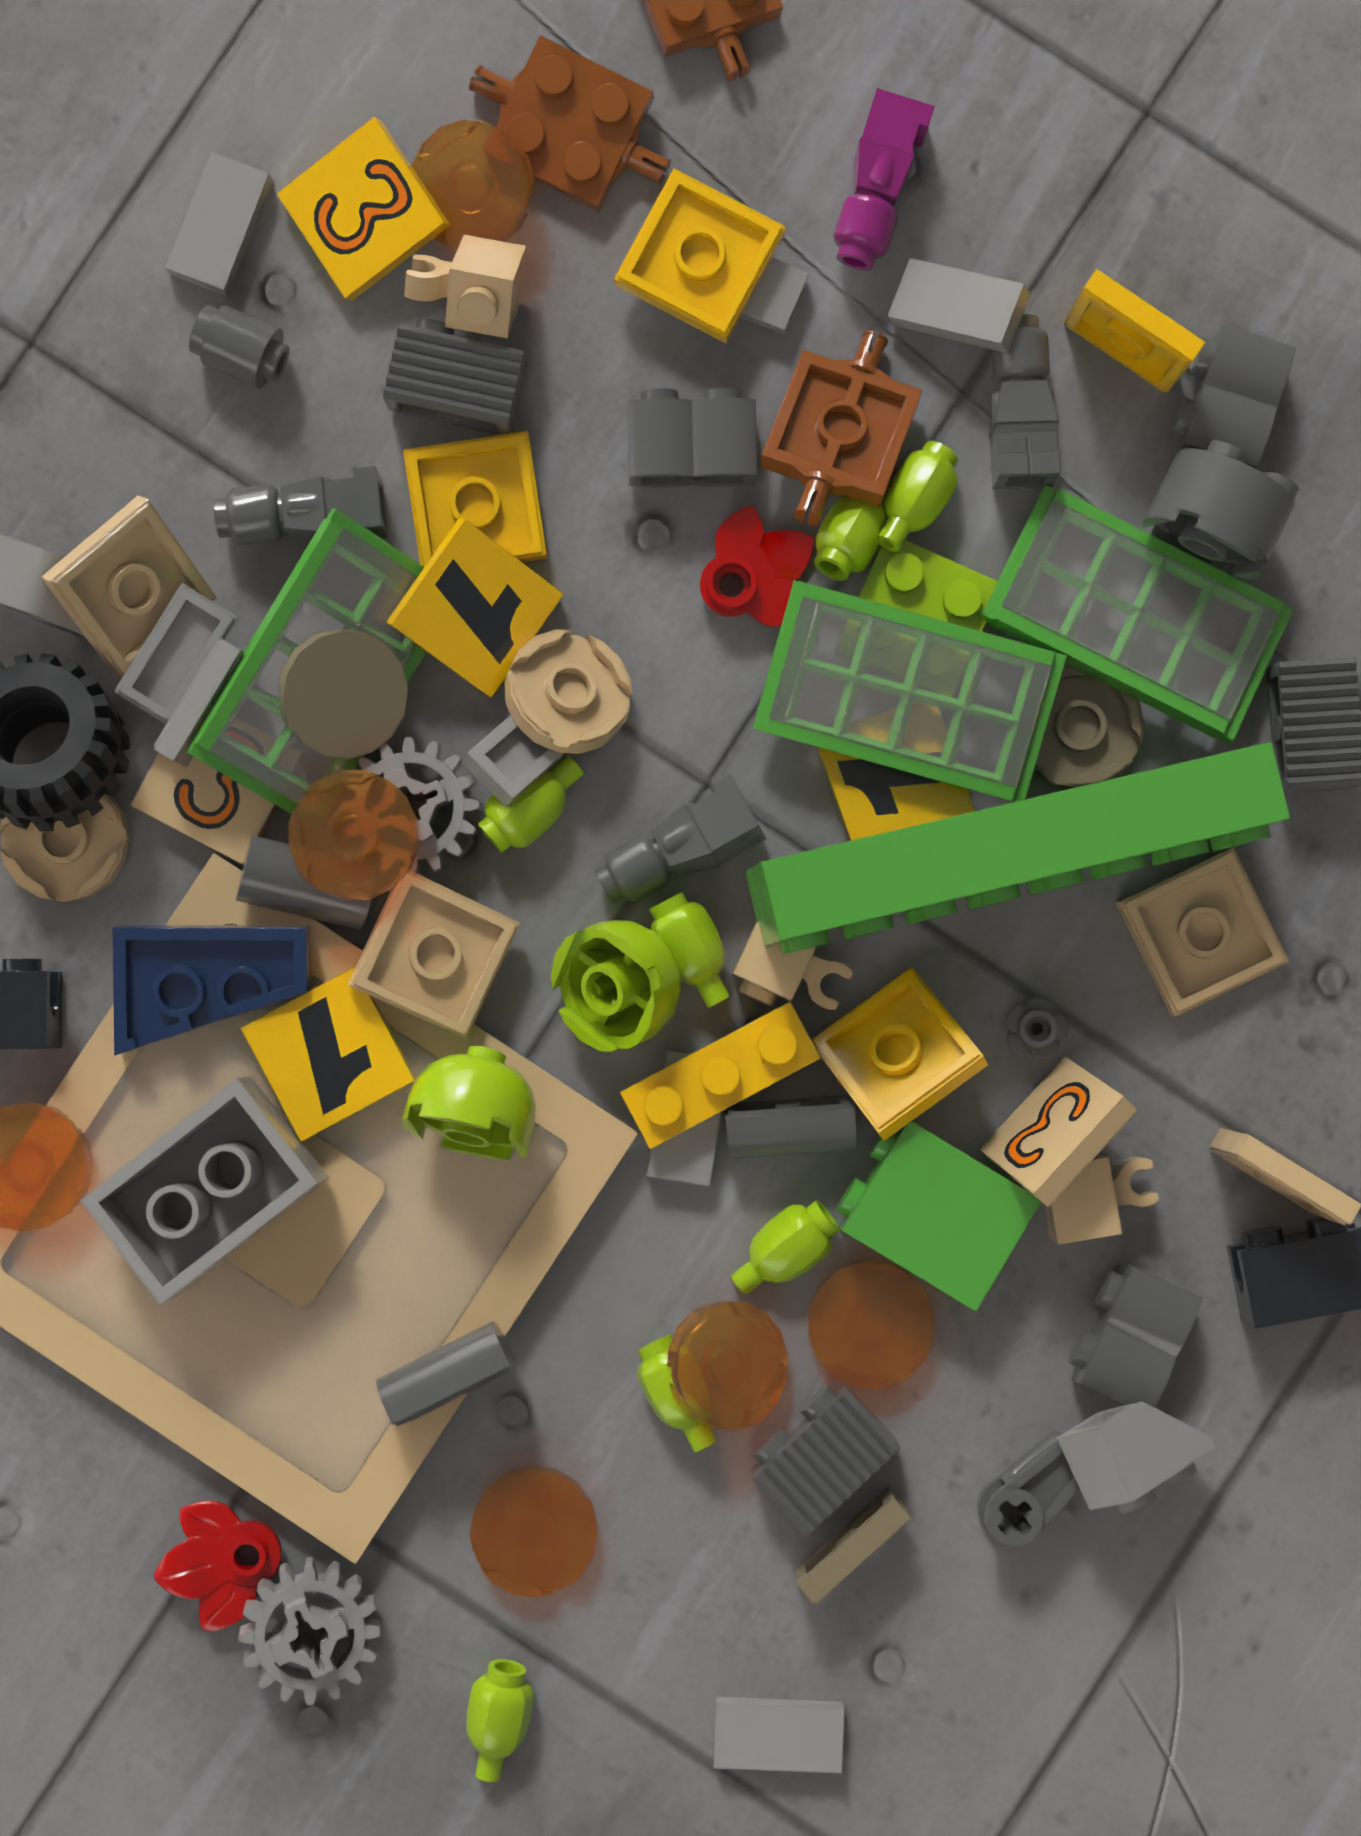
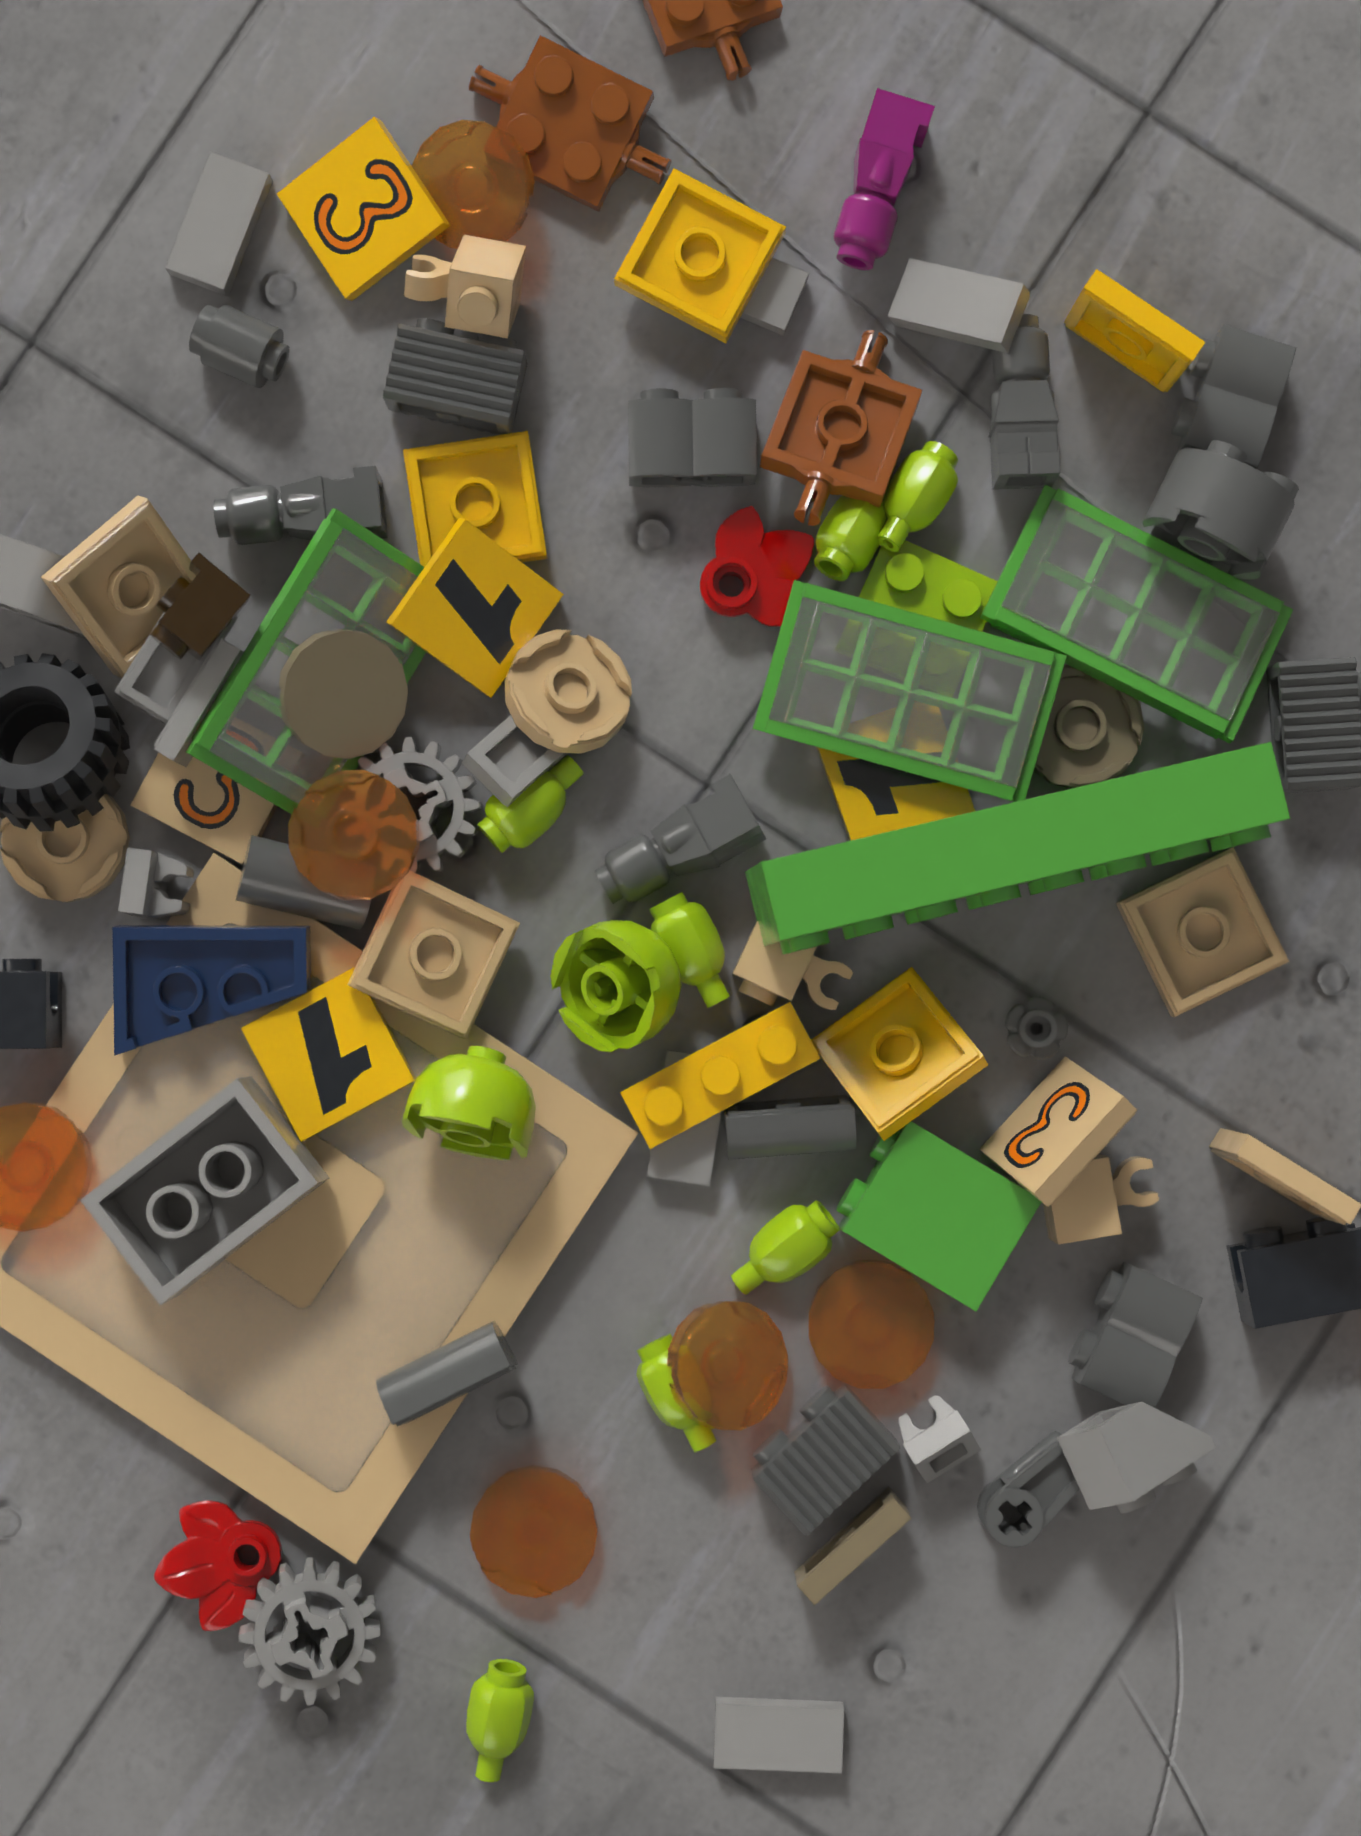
none -> light grey tile [118,848,194,920]
none -> dark brown brick [150,552,251,660]
none -> light grey tile [898,1396,981,1483]

